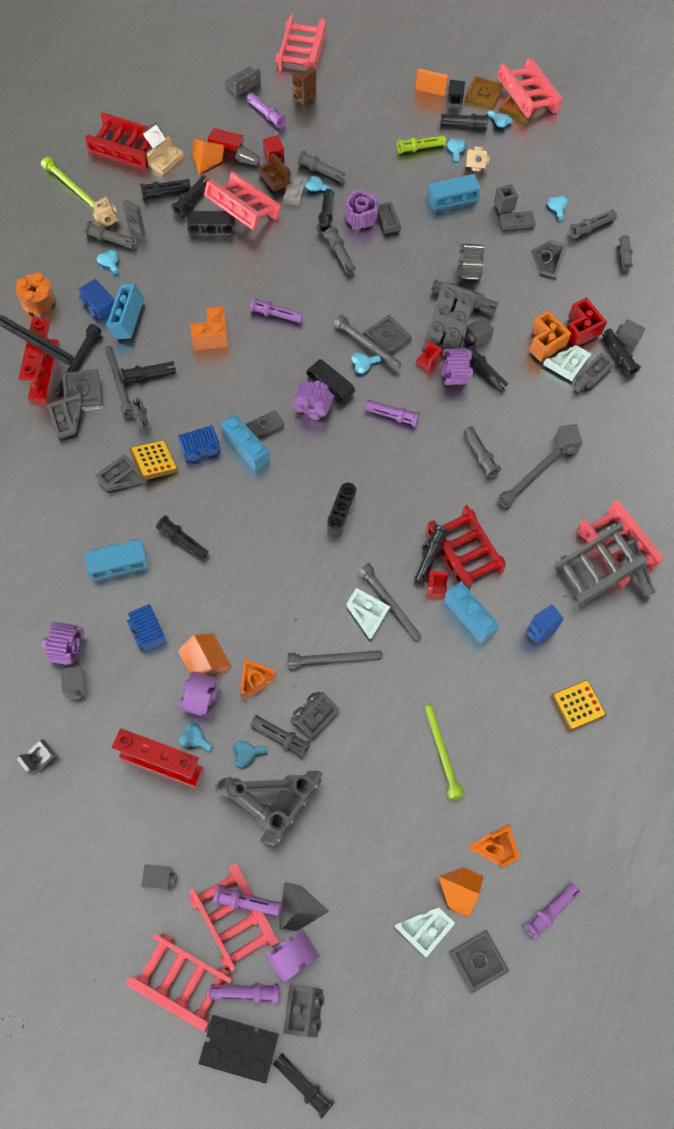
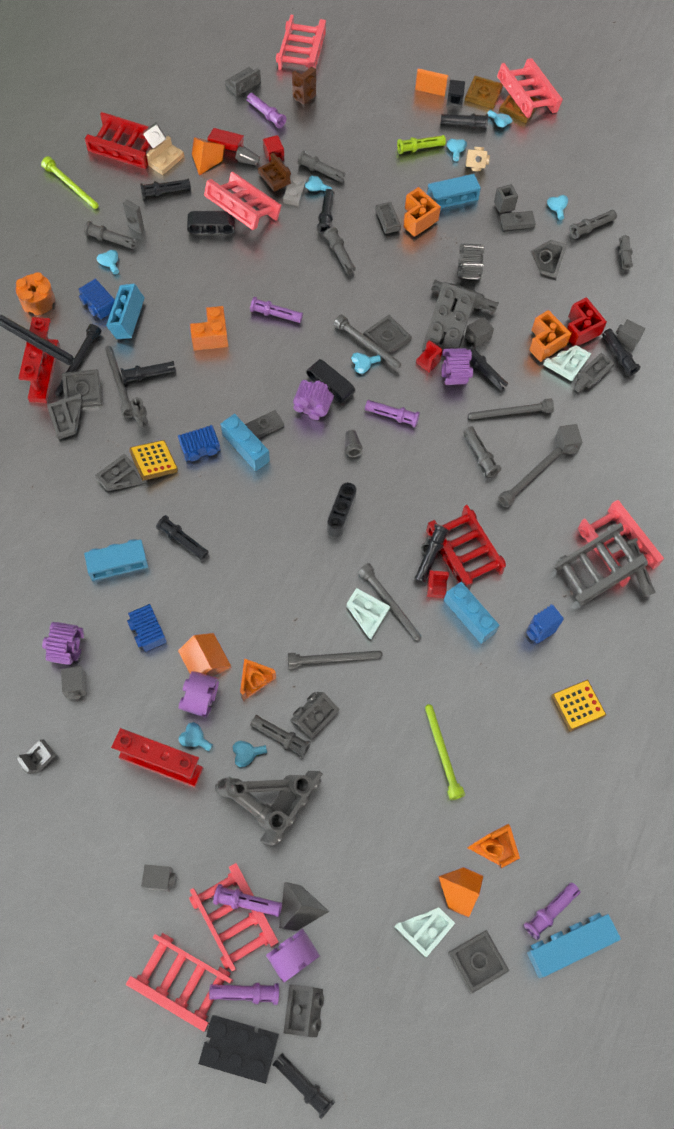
tan brick [92,197,118,227] -> none
black pin [171,175,209,216] -> none
medium lavender brick [345,189,378,230] -> none
none -> dark grey cone [345,430,363,457]
none -> orange brick [404,187,441,237]
none -> dark grey piece [468,398,554,420]
none -> dark azure brick [527,912,621,978]

